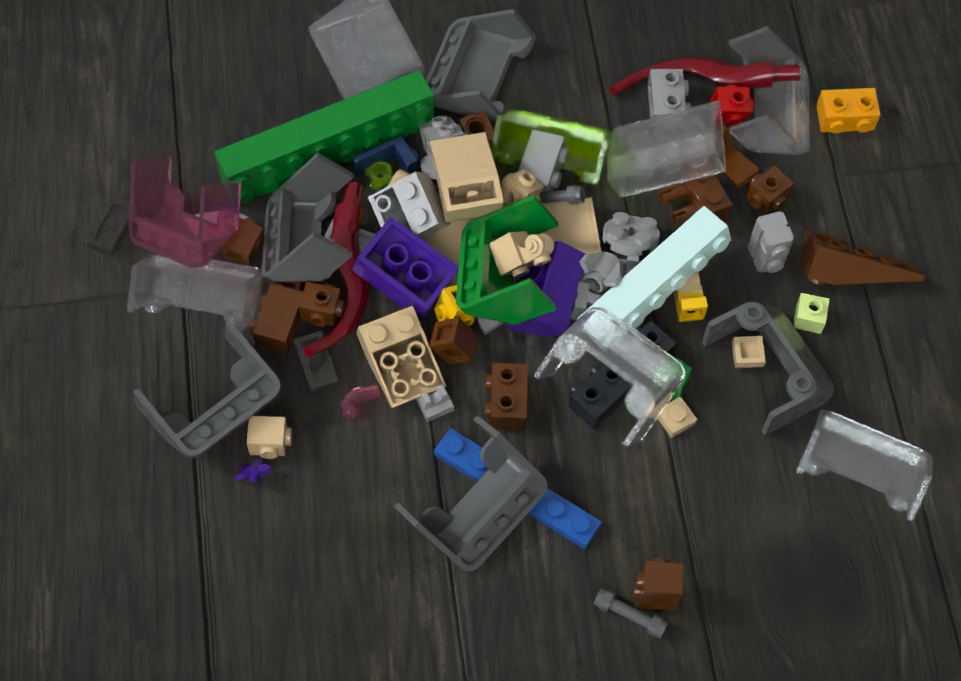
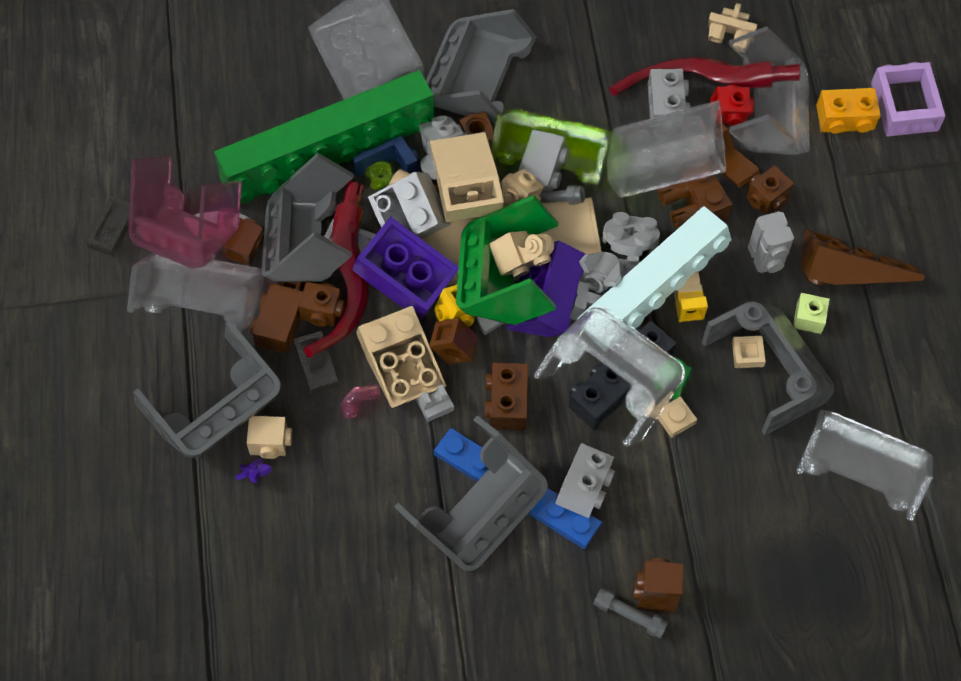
none -> light grey brick [555,443,615,518]
none -> tan hips [708,3,758,50]
none -> lavender window [871,62,946,137]

